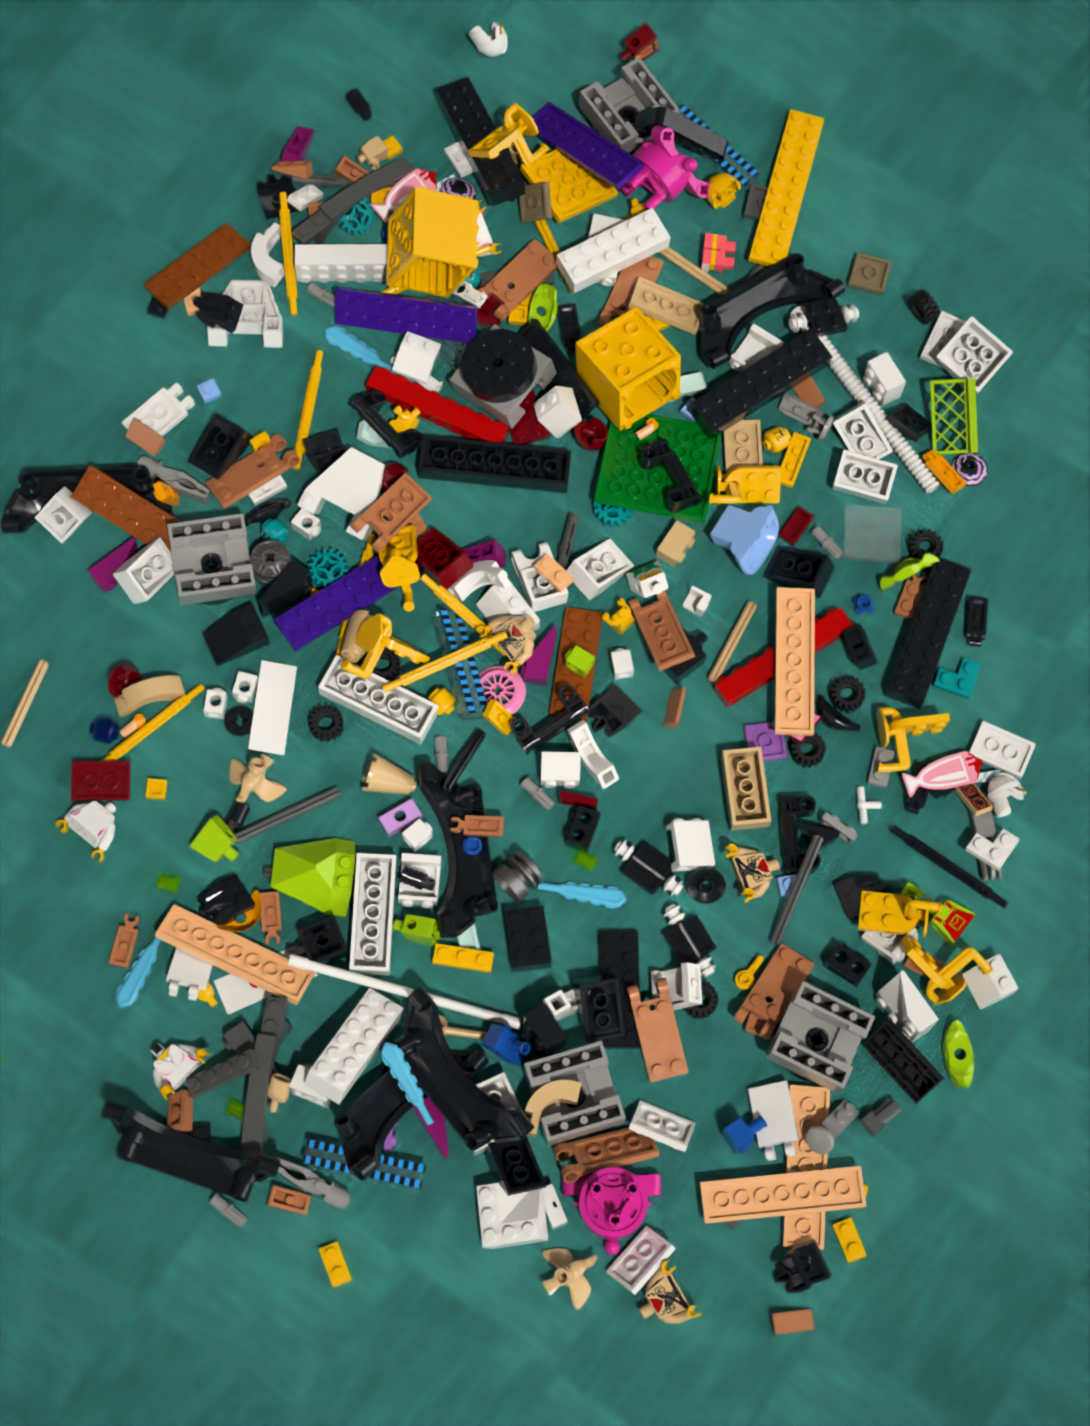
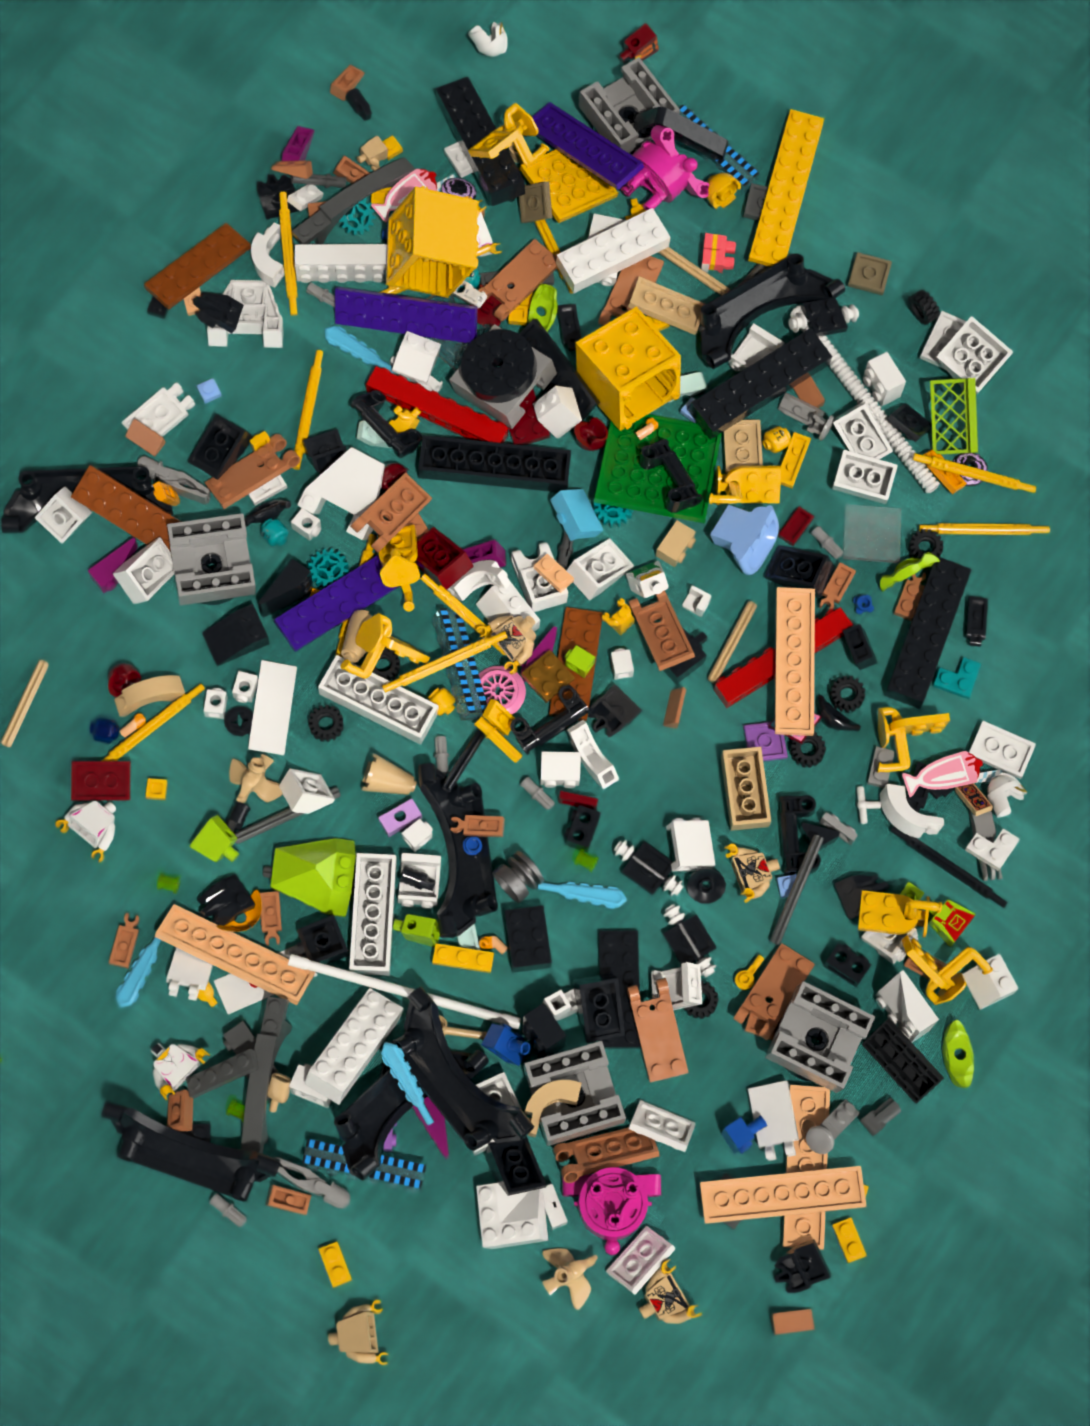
flat silver wheel [250,540,291,588] -> none
none -> white slope [279,769,335,814]
none -> tan torso [328,1300,388,1365]
none -> nougat slope [330,64,365,101]
none -> yellow axle [474,716,523,763]
none -> arm [479,936,509,955]
none -> pearl gold plate [521,650,575,703]
none -> medium azure container [550,489,603,541]
none -> nougat plate [819,562,856,611]
none -> white arch [880,784,944,838]
none -> yellow axle [912,453,1036,493]
none -> yellow axle [919,523,1050,535]

